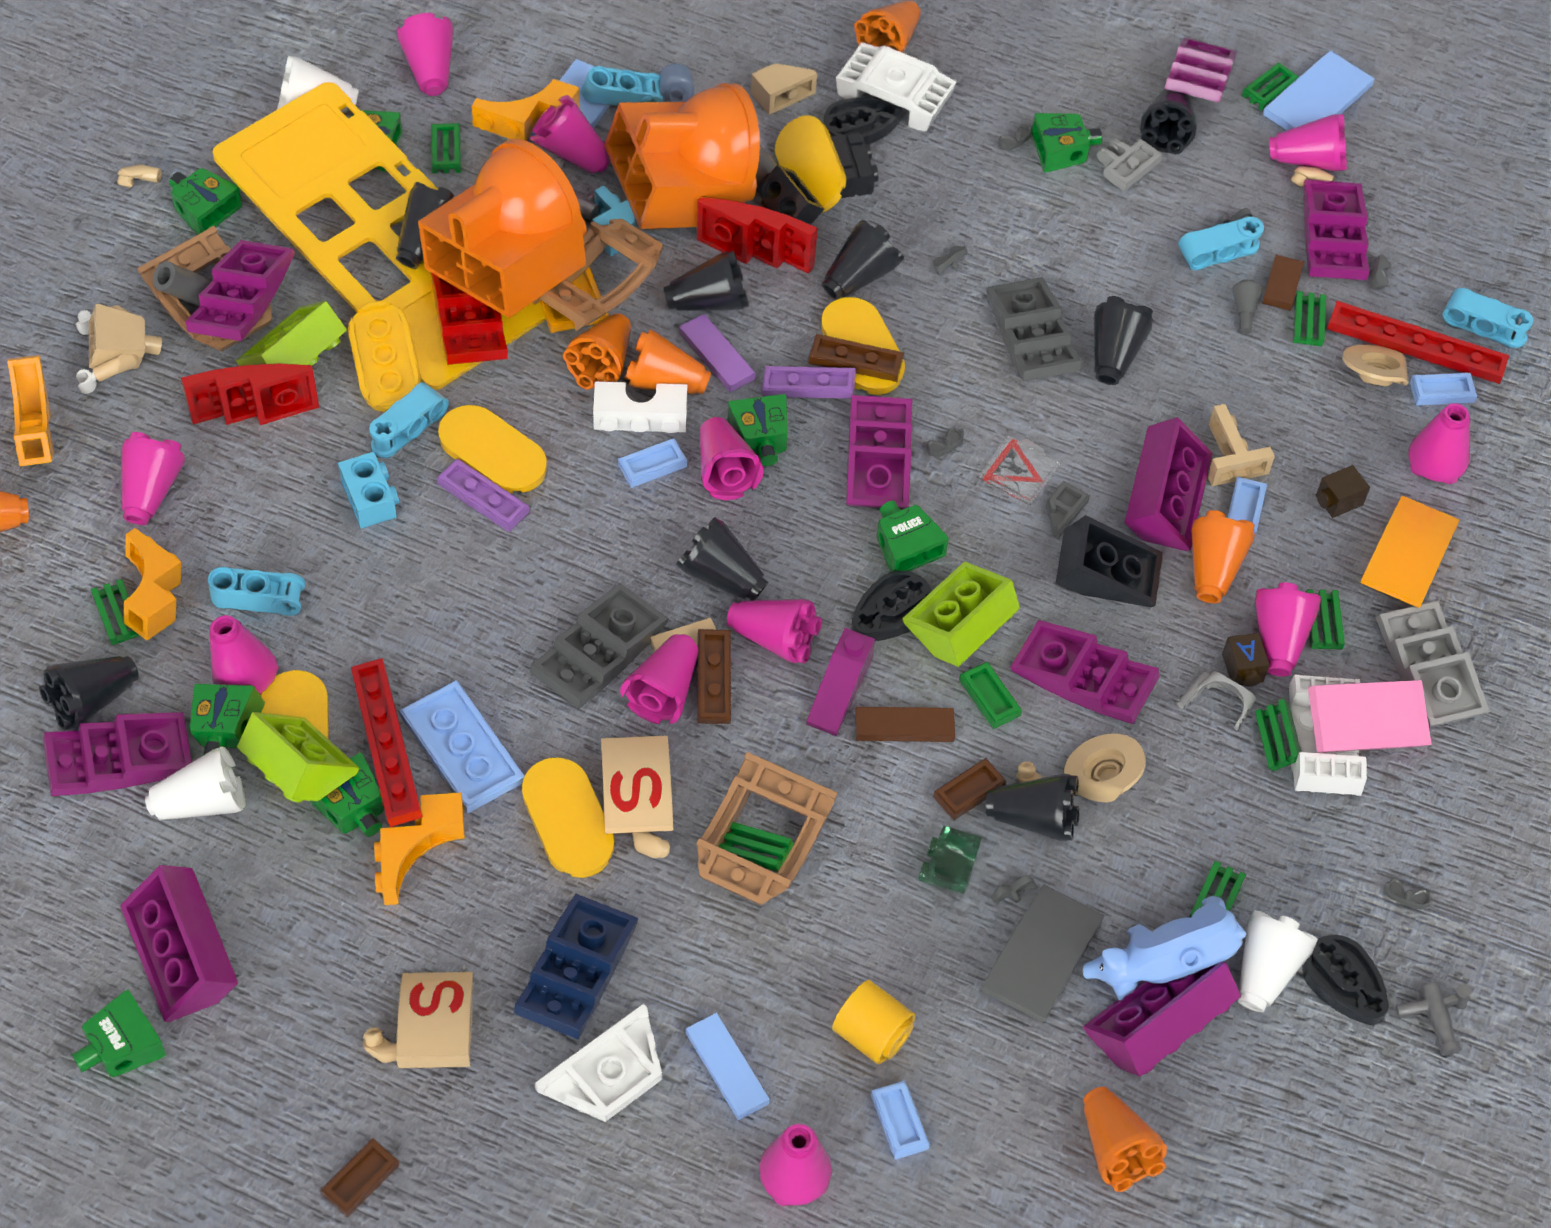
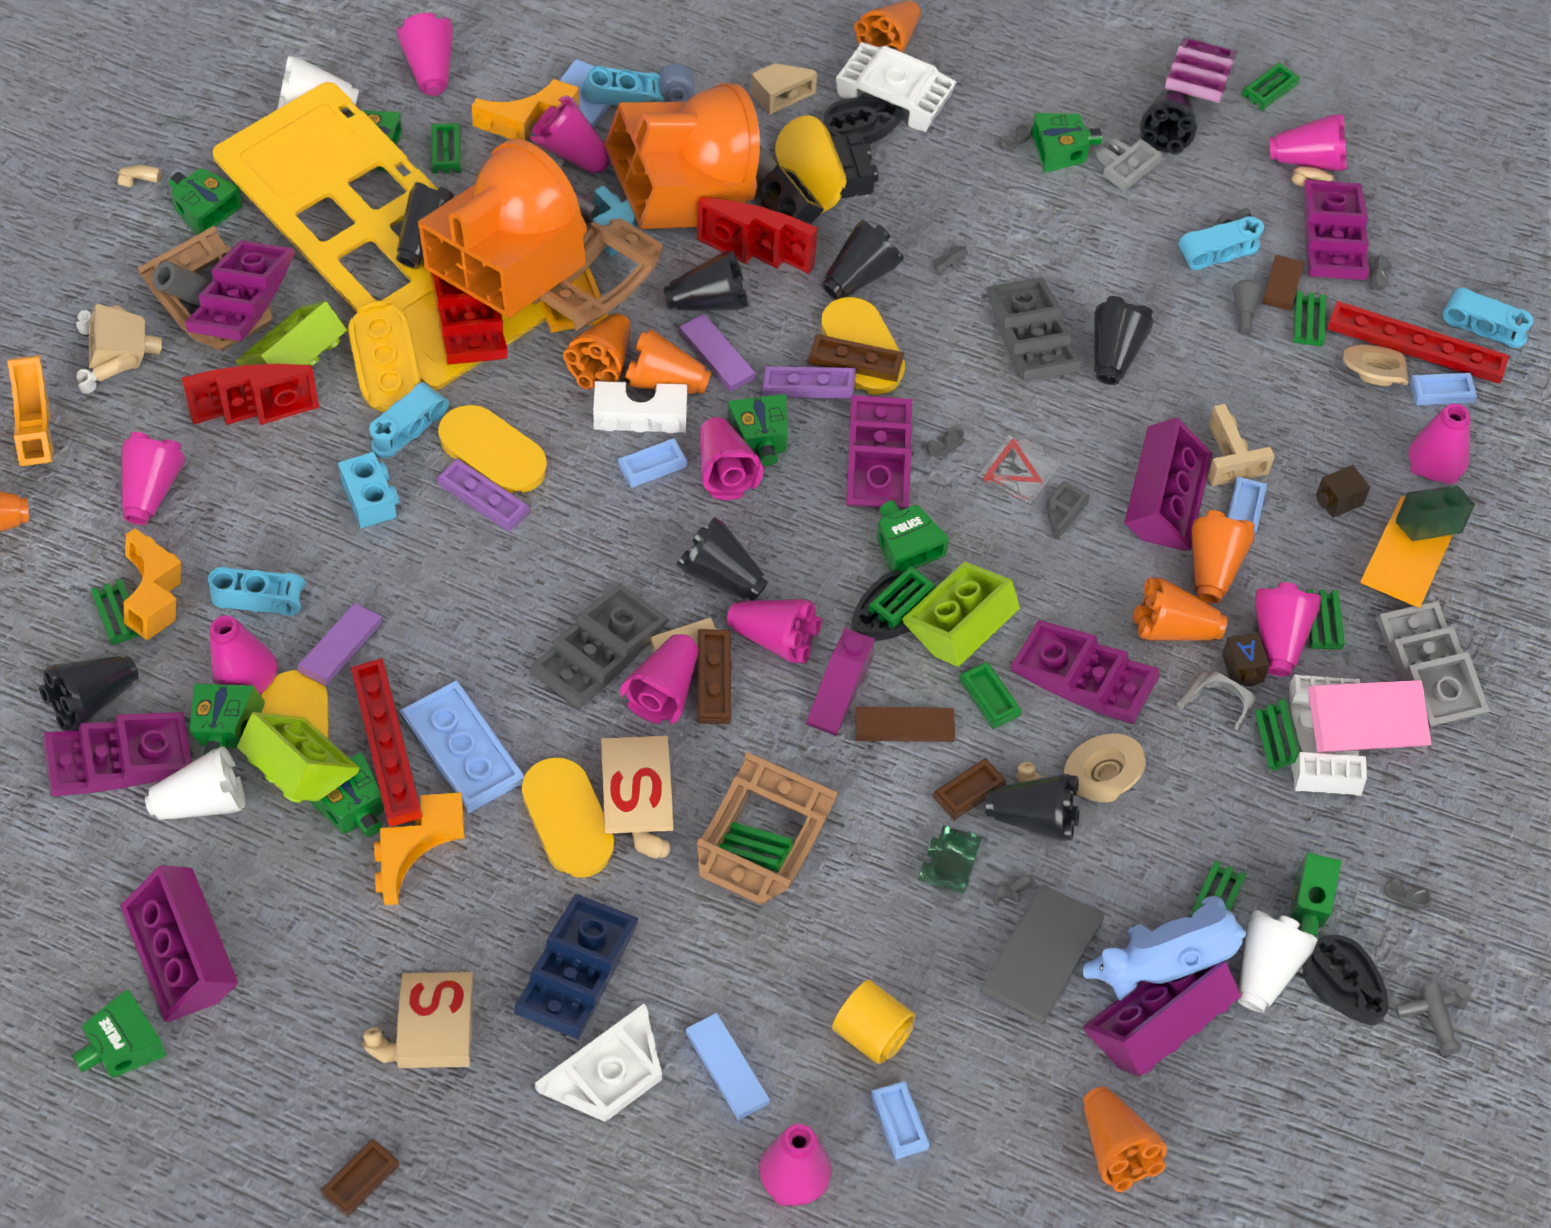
black slope [1056,515,1163,608] -> none
light blue tile [1263,50,1375,130] -> none
none -> medium lavender tile [298,603,382,686]
none -> green tile [868,566,935,629]
none -> orange cone [1132,577,1227,641]
none -> green torso [1289,853,1342,938]
none -> clear green brick [1395,485,1475,541]

